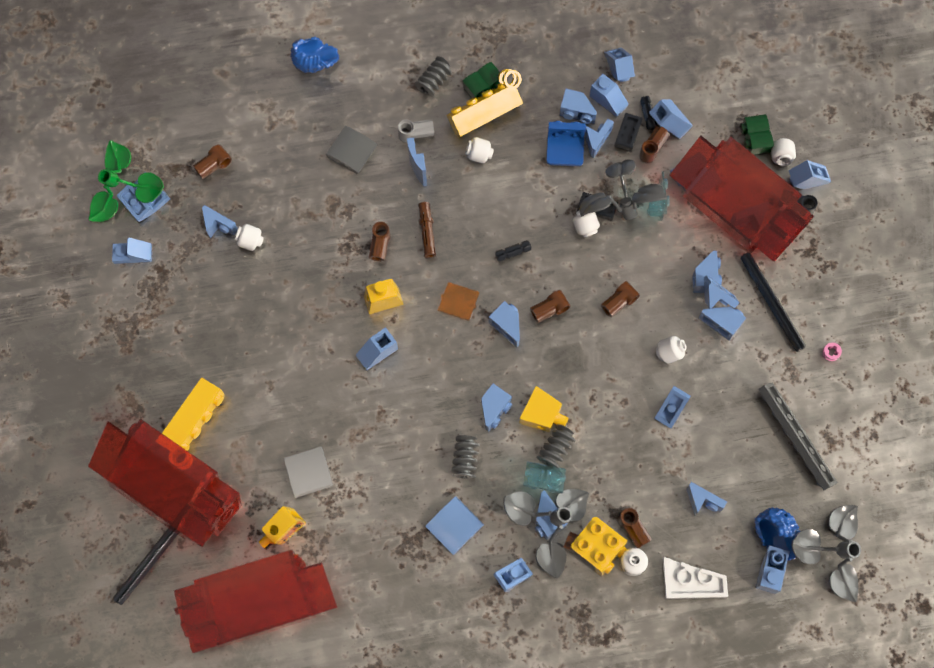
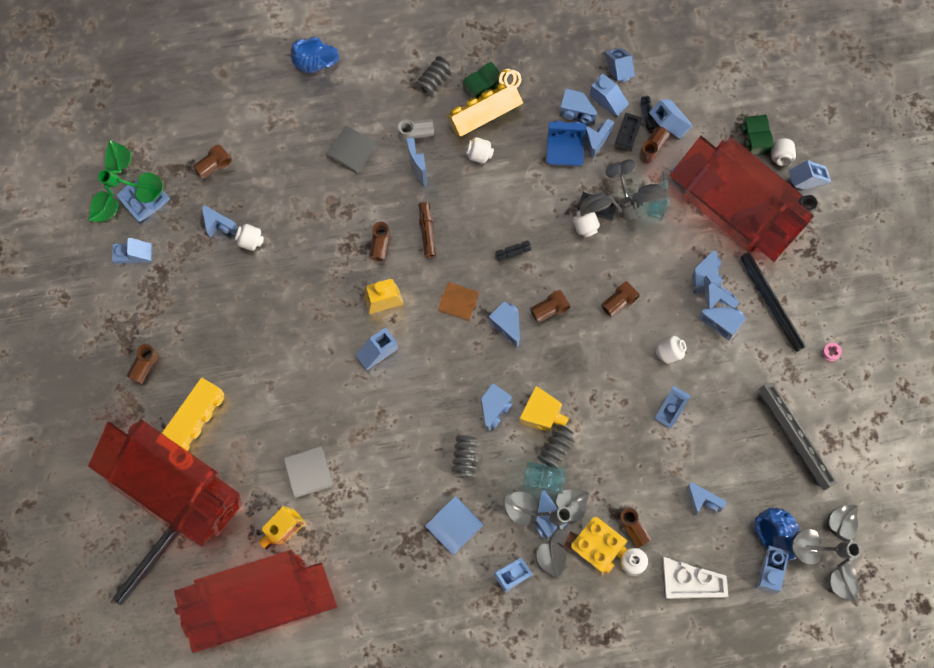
none -> reddish brown piece [126,344,159,384]

